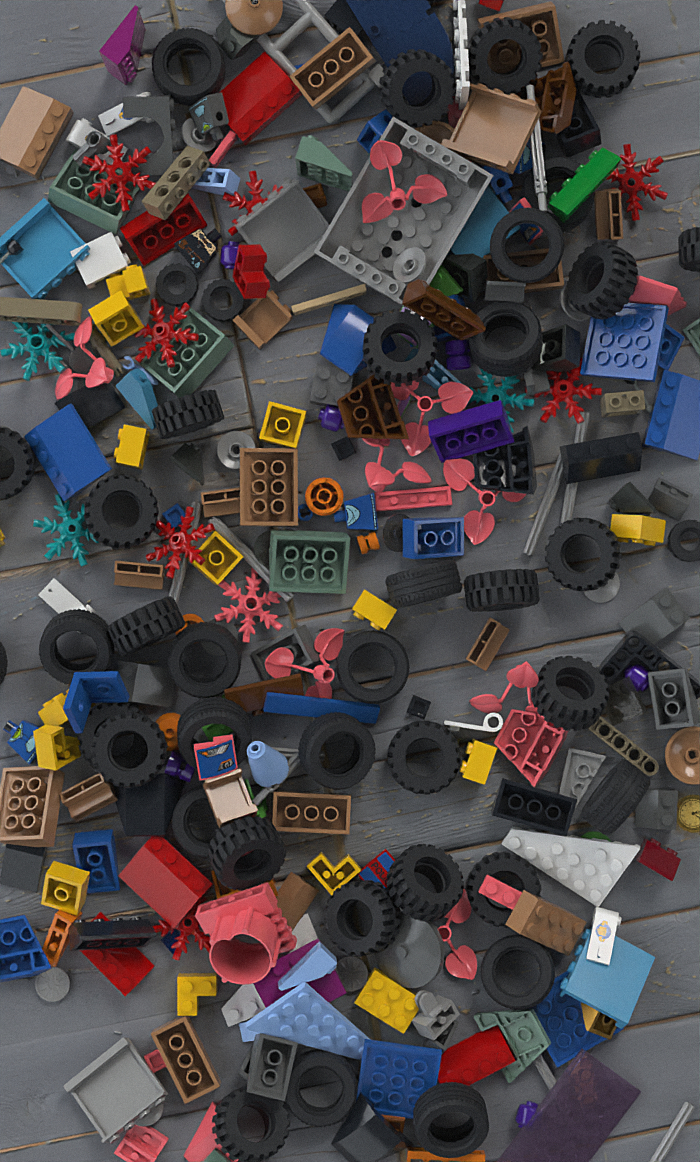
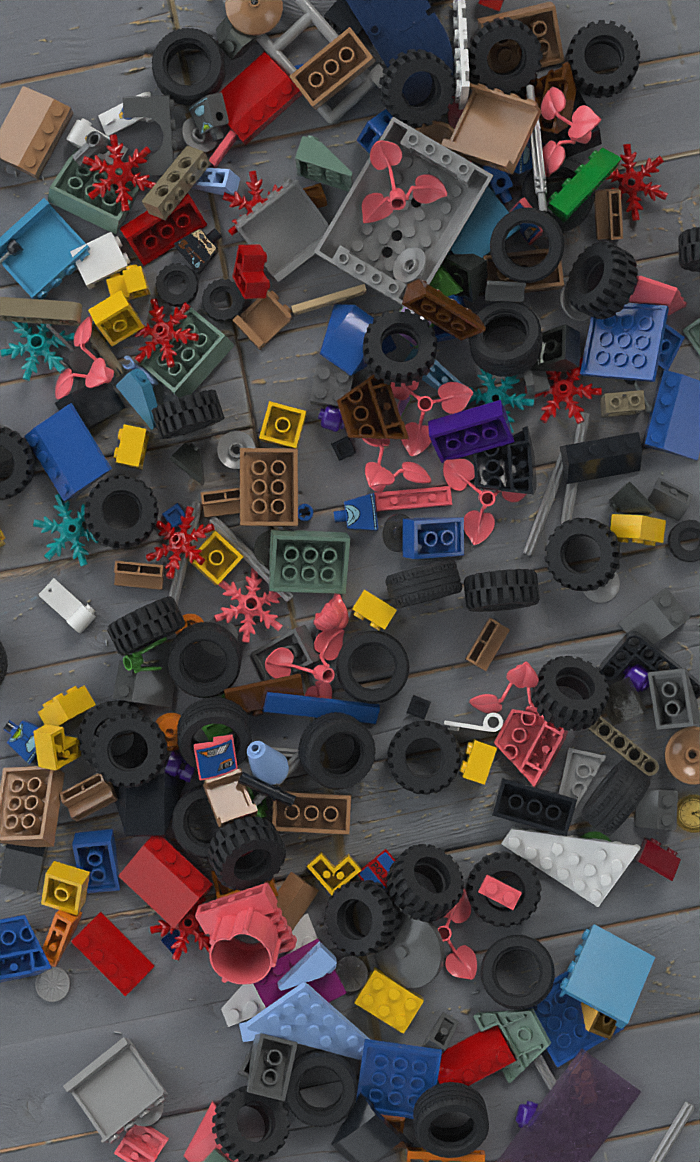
black tyre [39,609,115,686] -> none
blue bracket [63,671,130,733] -> none
black slope [68,917,156,951] -> none
magenta slope [99,5,146,85] -> none
coral tile [144,1049,167,1073] -> none
medium nougat brick [151,1016,221,1104] -> none
yellow brick [177,973,218,1016] -> none
dark purple head [220,241,240,270] -> none
orange cone [305,477,344,516] -> none
orange wheel [357,531,380,555] -> none
light grey brick [412,990,460,1040] -> none
dark purple wheel [445,340,471,370] -> none
medium nougat brick [505,890,587,956] -> none
white door [586,907,621,966] -> none
none -> bright green plant [123,637,167,673]
none -> black pin [238,772,296,807]
none -> coral hair [313,593,349,631]
none -> coral plant [541,87,602,177]

